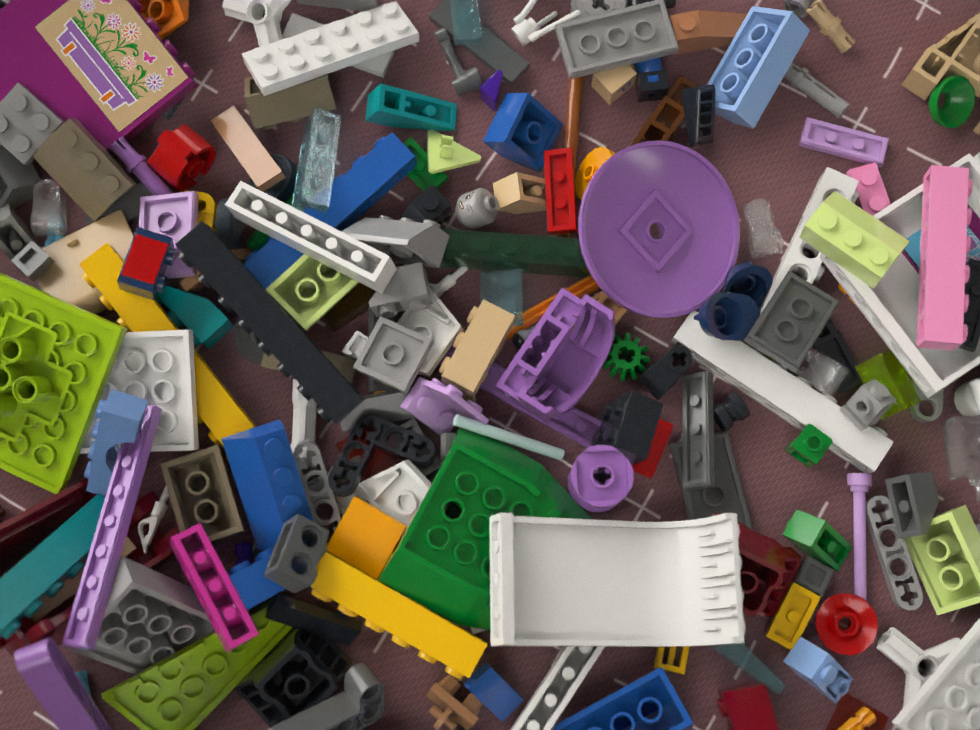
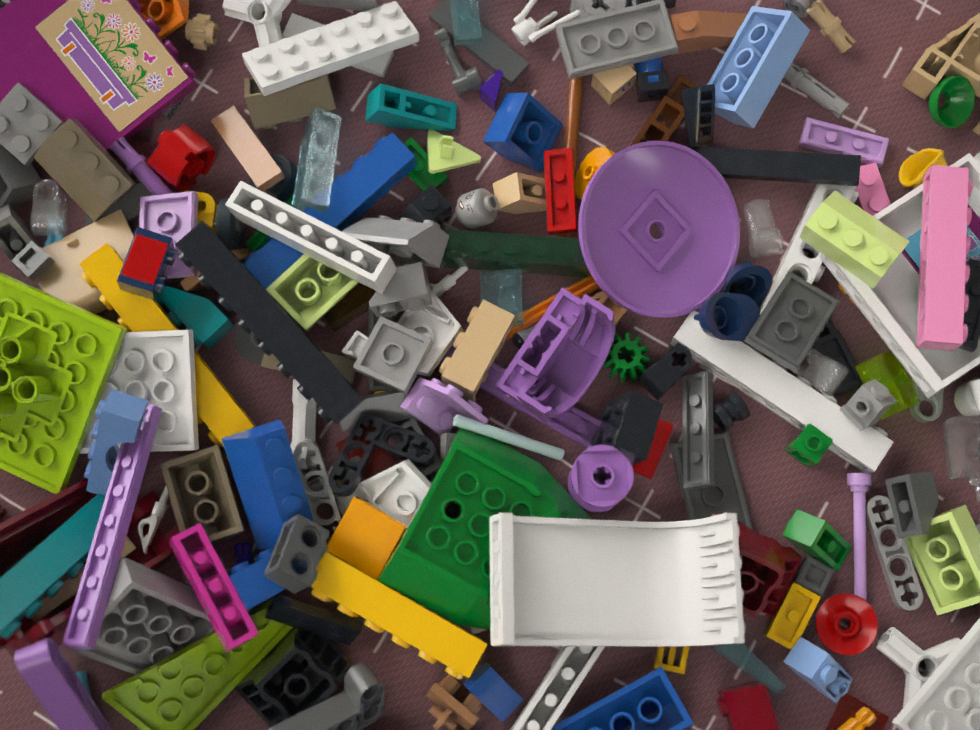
none -> tan gear [185,13,219,50]
none -> black tile [687,146,861,186]
none -> yellow helmet [899,148,948,189]

